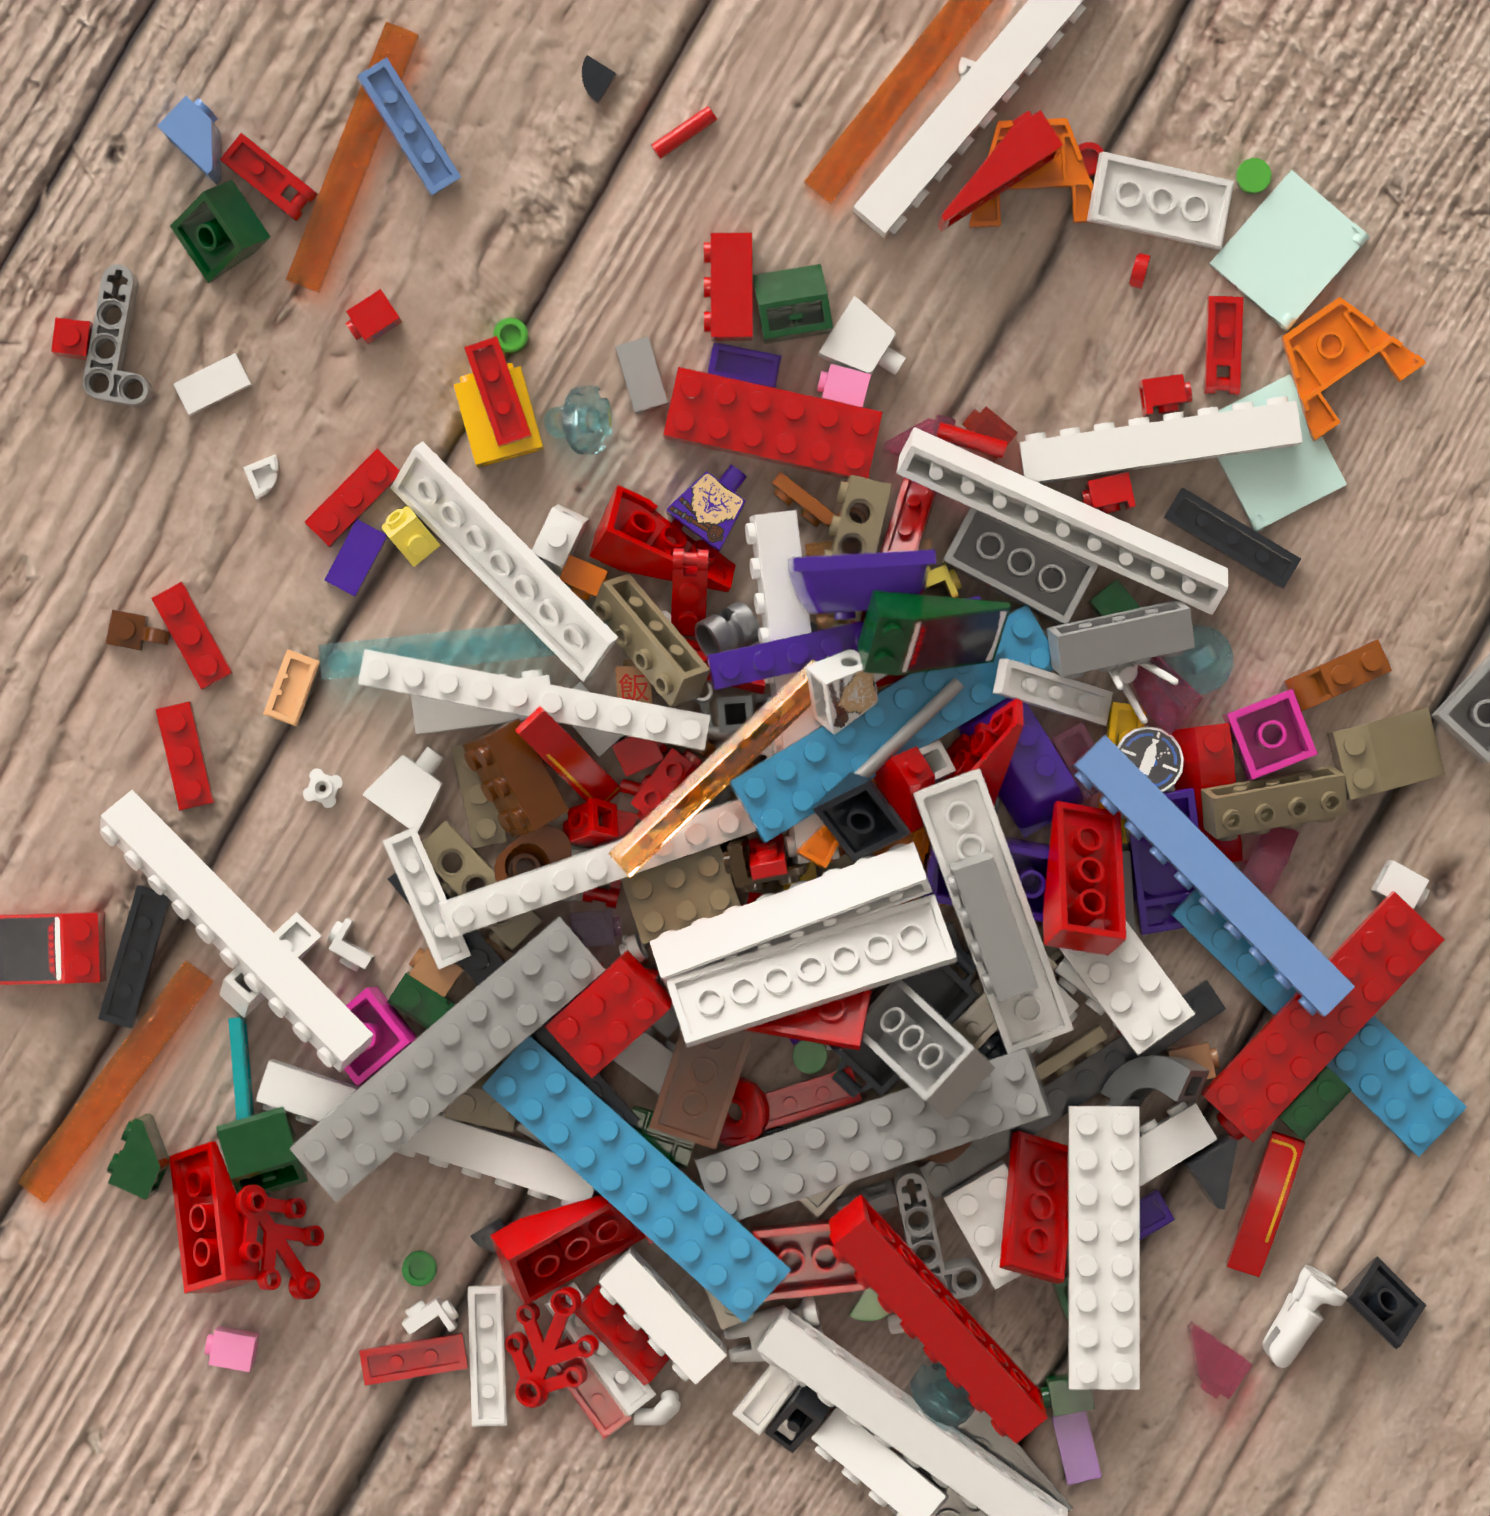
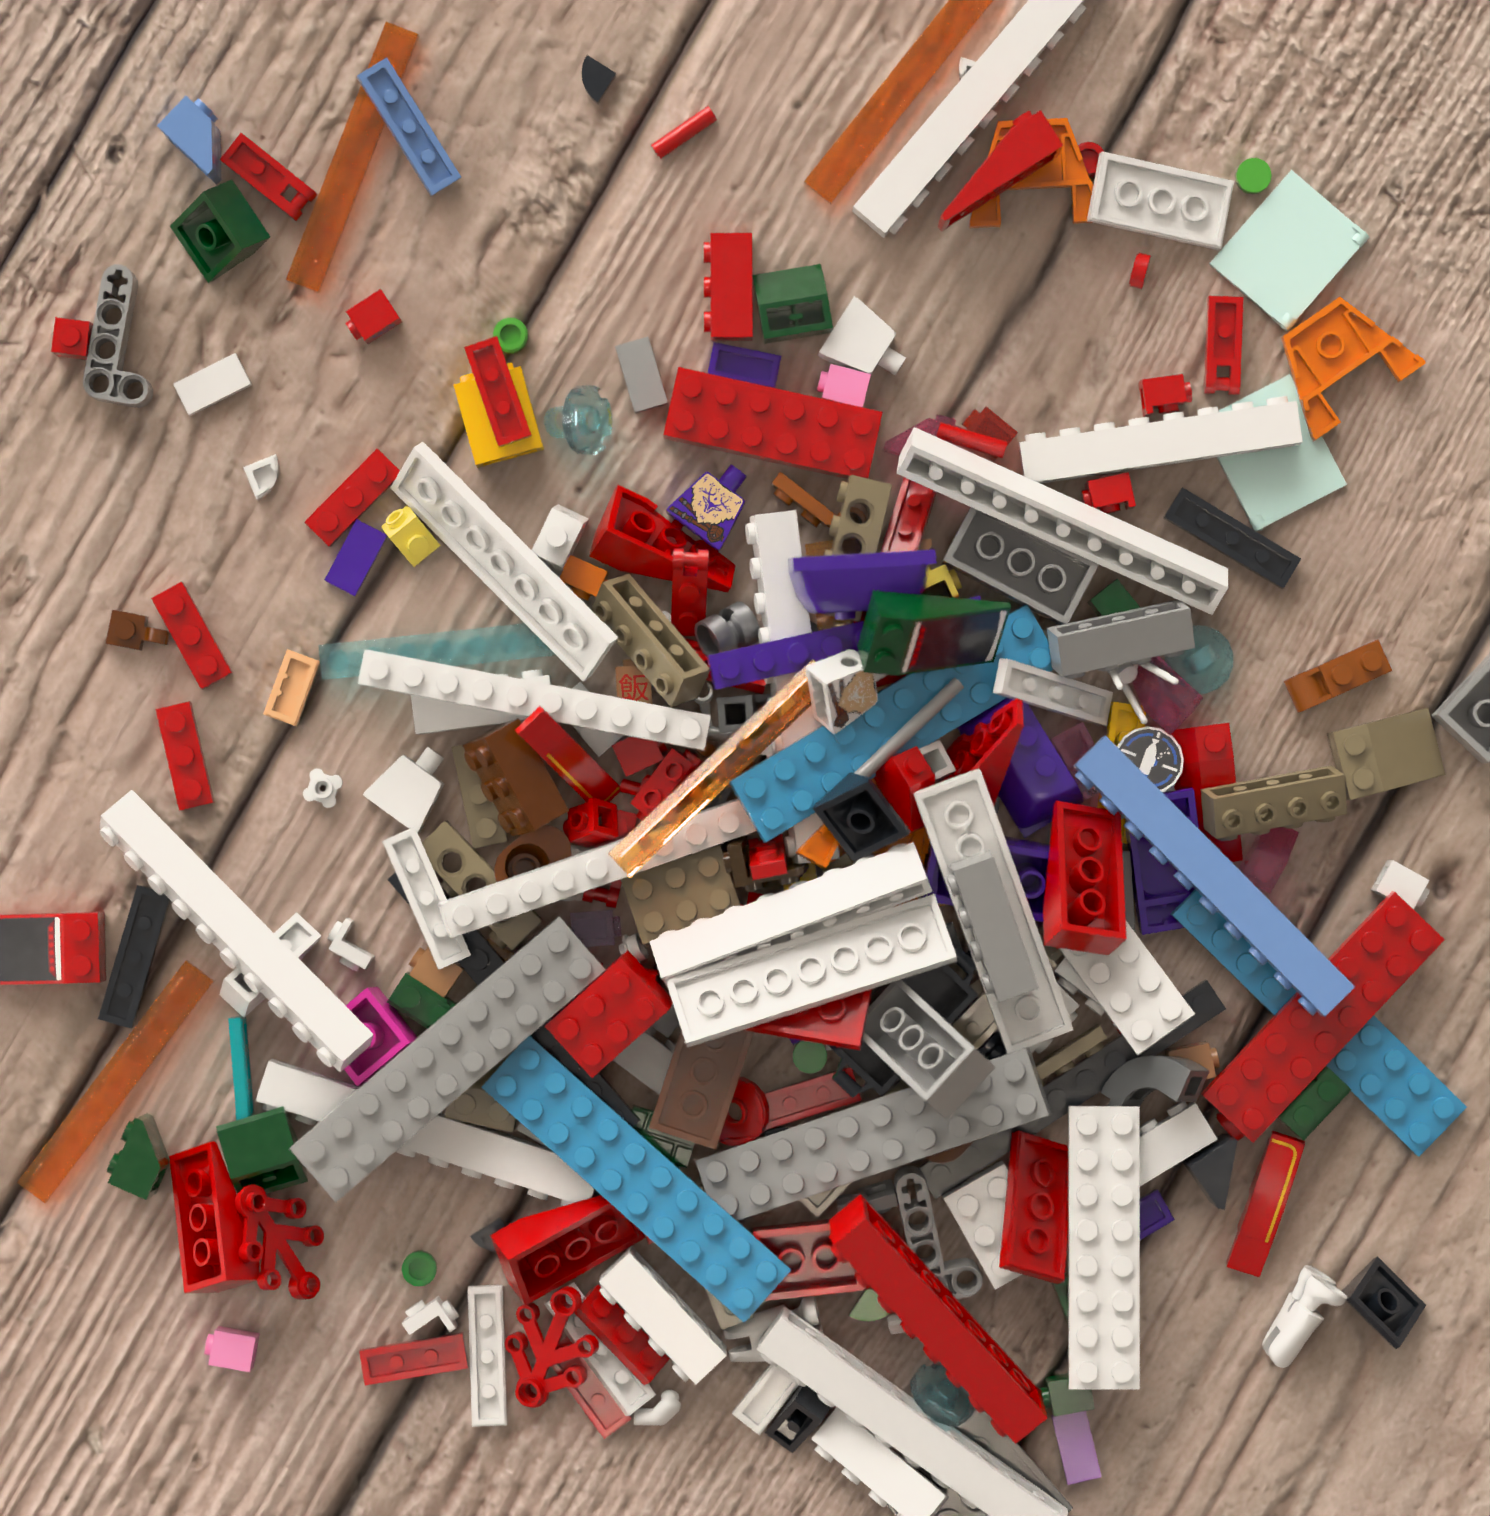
clear pink slope [1187,1321,1252,1399] -> none
dark pink brick [1222,689,1318,780] -> none

